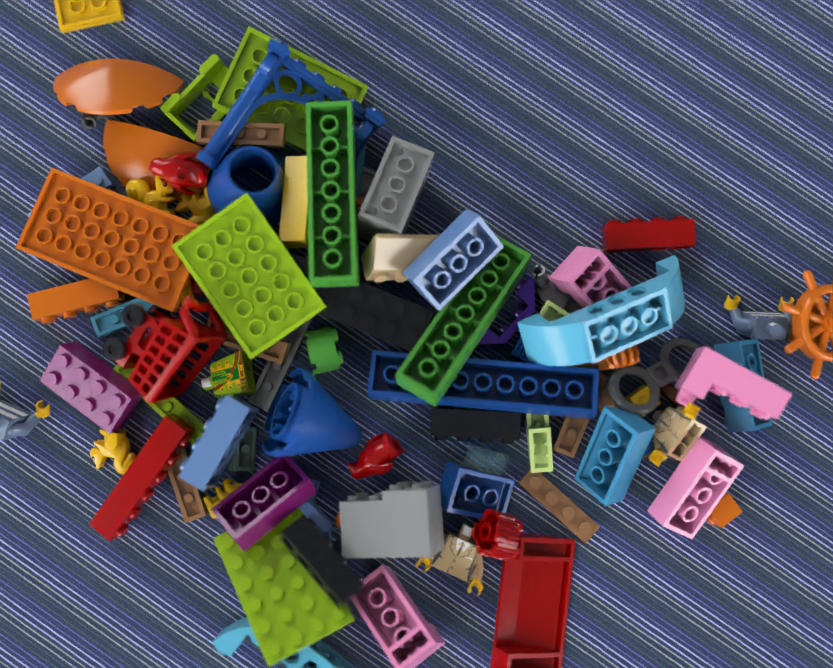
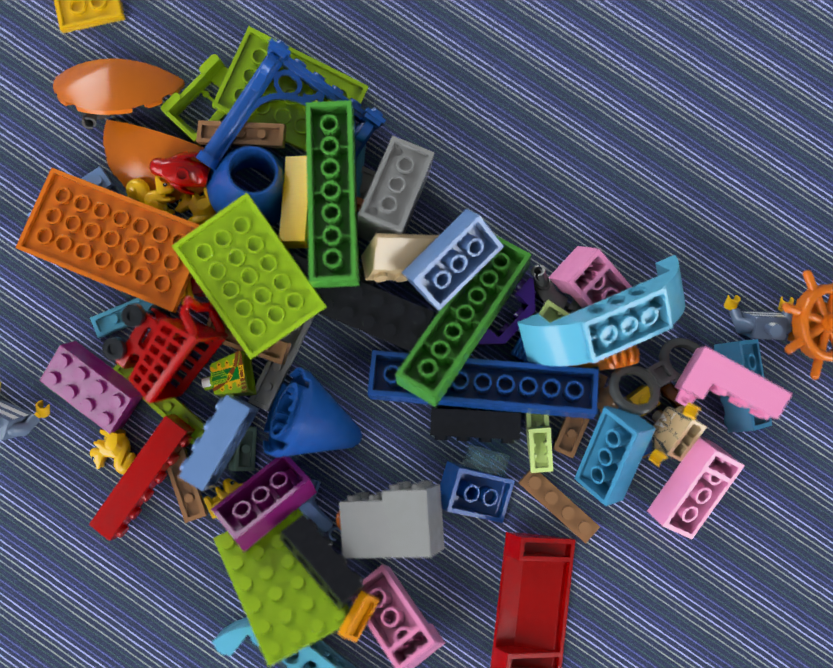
orange brick [27,278,127,324] -> none
bright green brick [304,326,343,375] -> none
red animal [347,433,405,479] -> none
tan torso [415,523,484,596] -> none
red brick [471,509,523,560] -> none
red brick [601,216,696,253] -> none
orange brick [706,493,743,528] -> none
none -> light orange tile [338,590,380,642]

